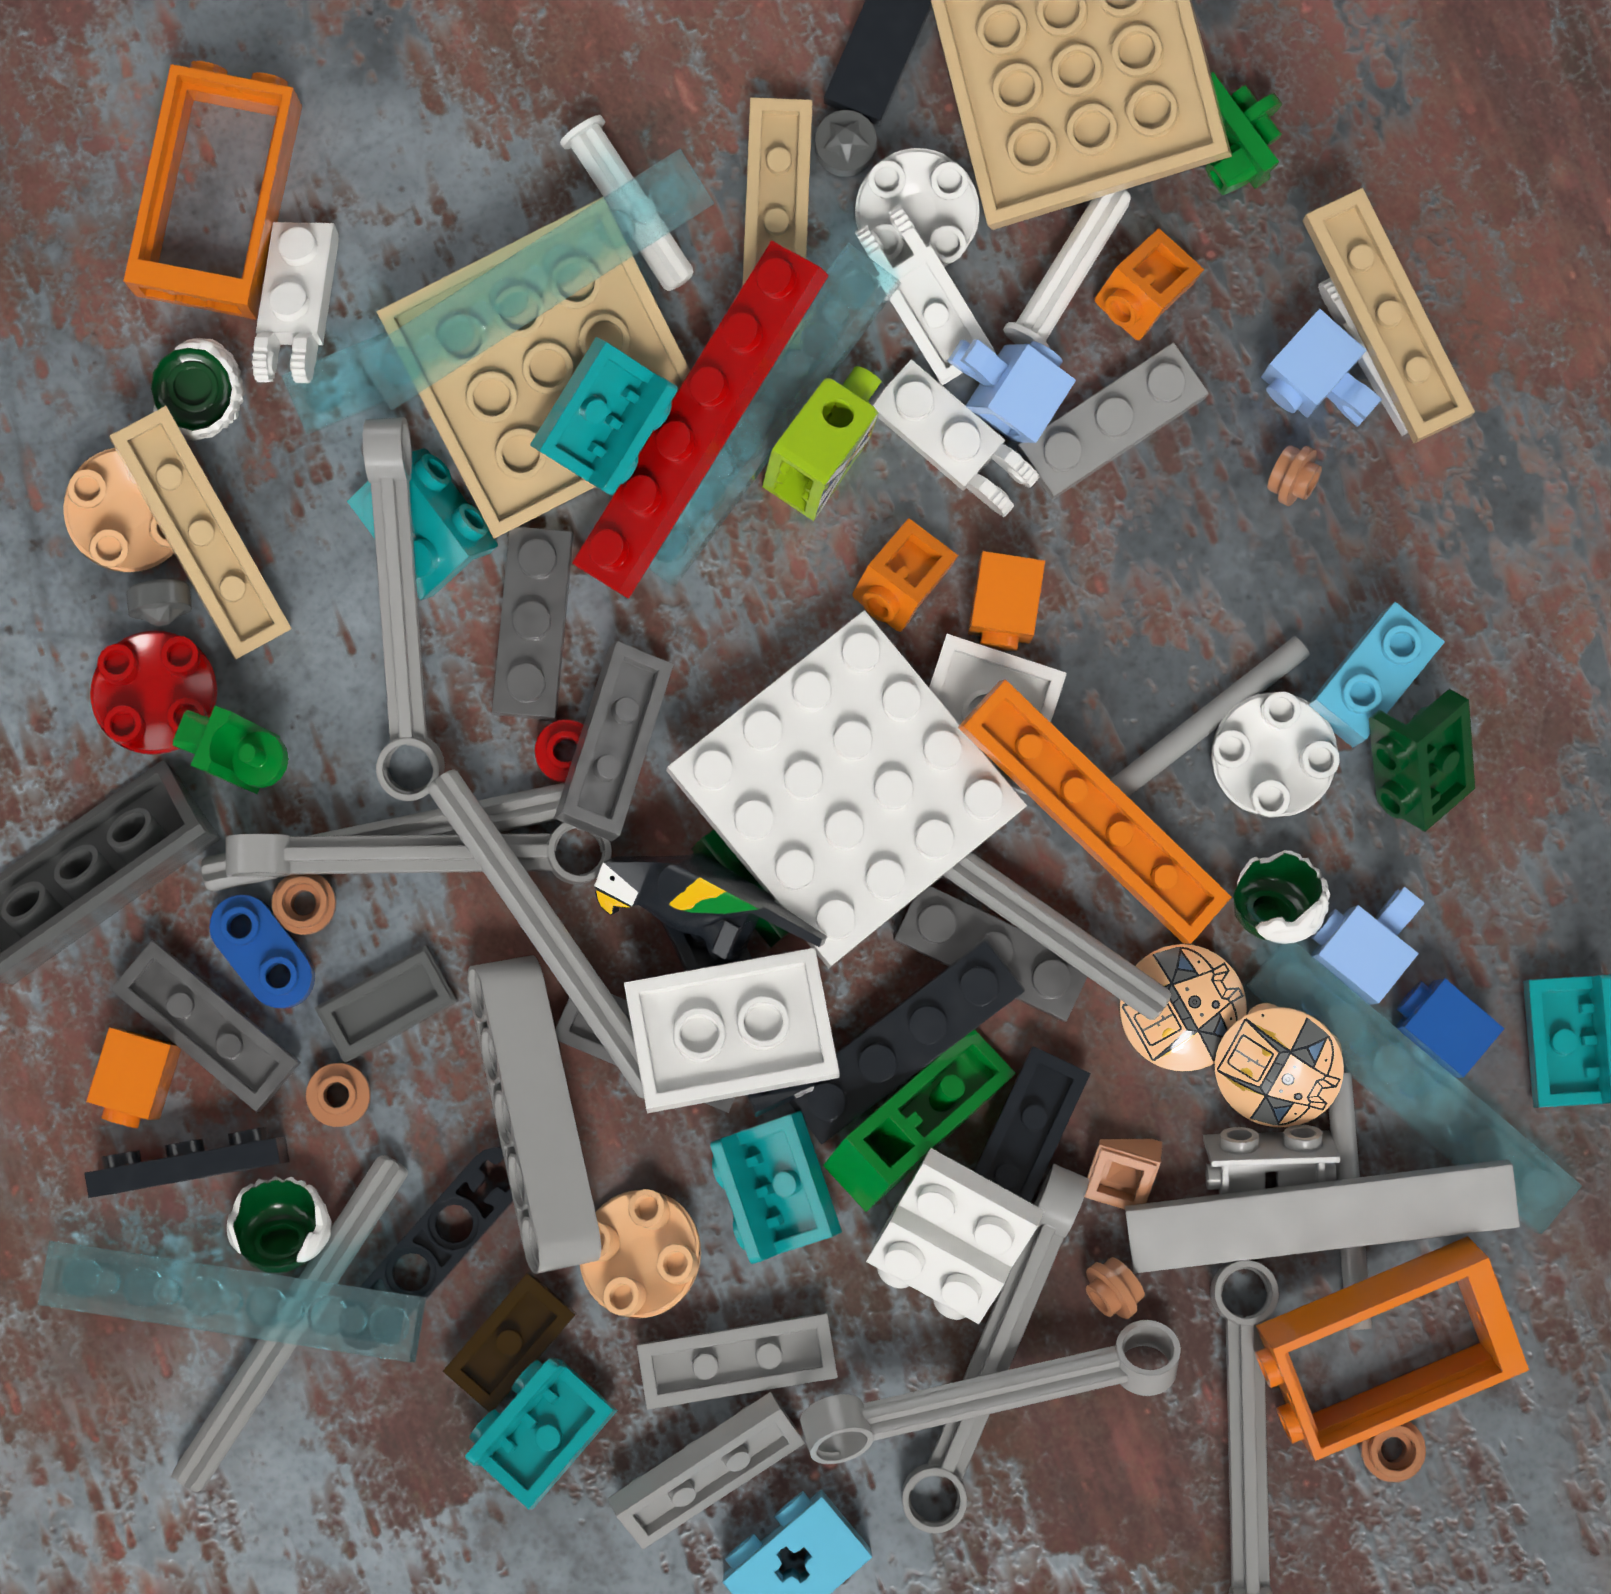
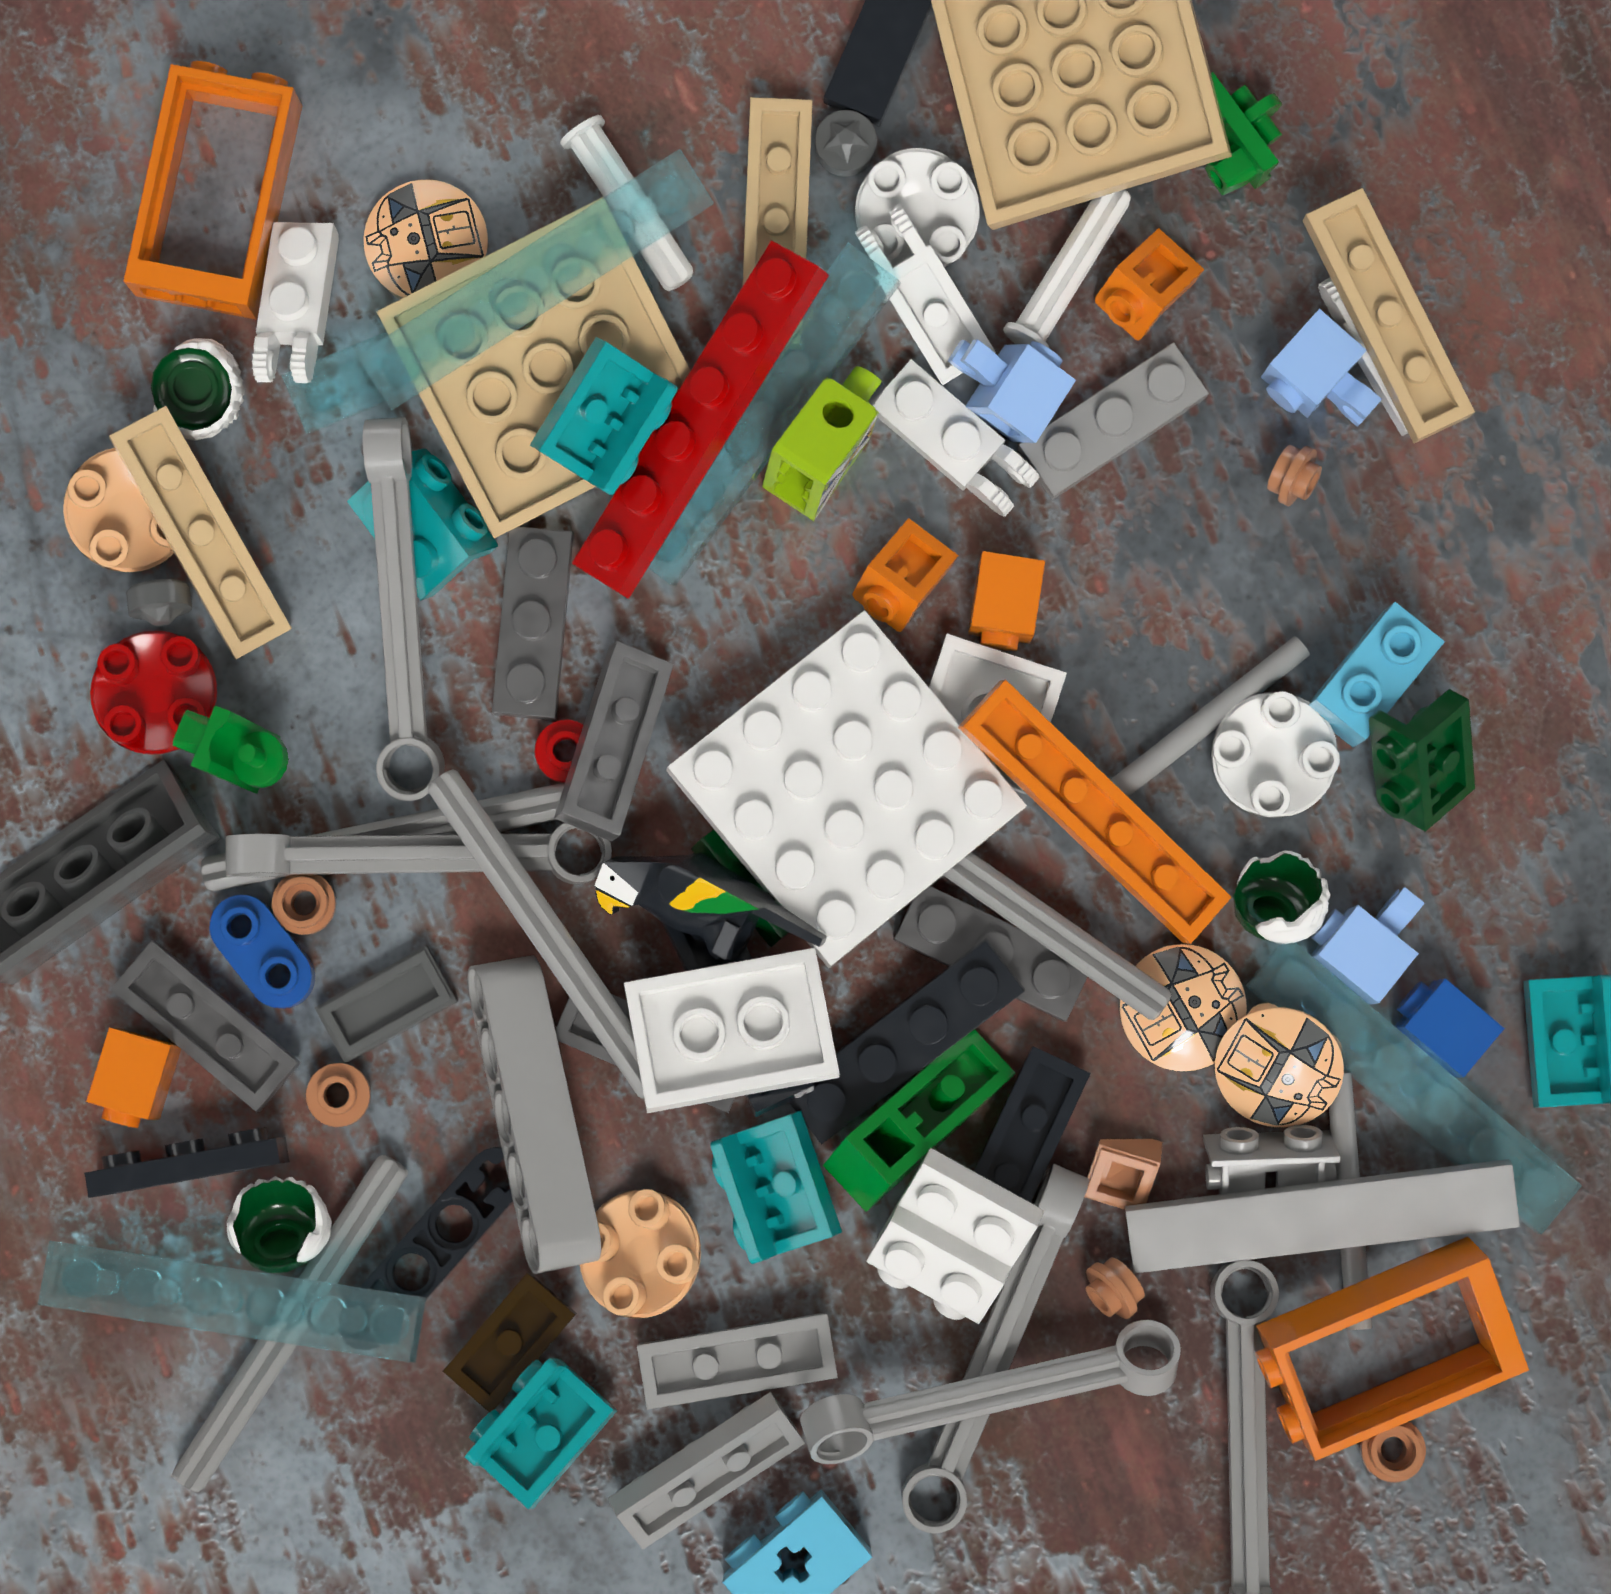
none -> light nougat dish [363,179,488,299]

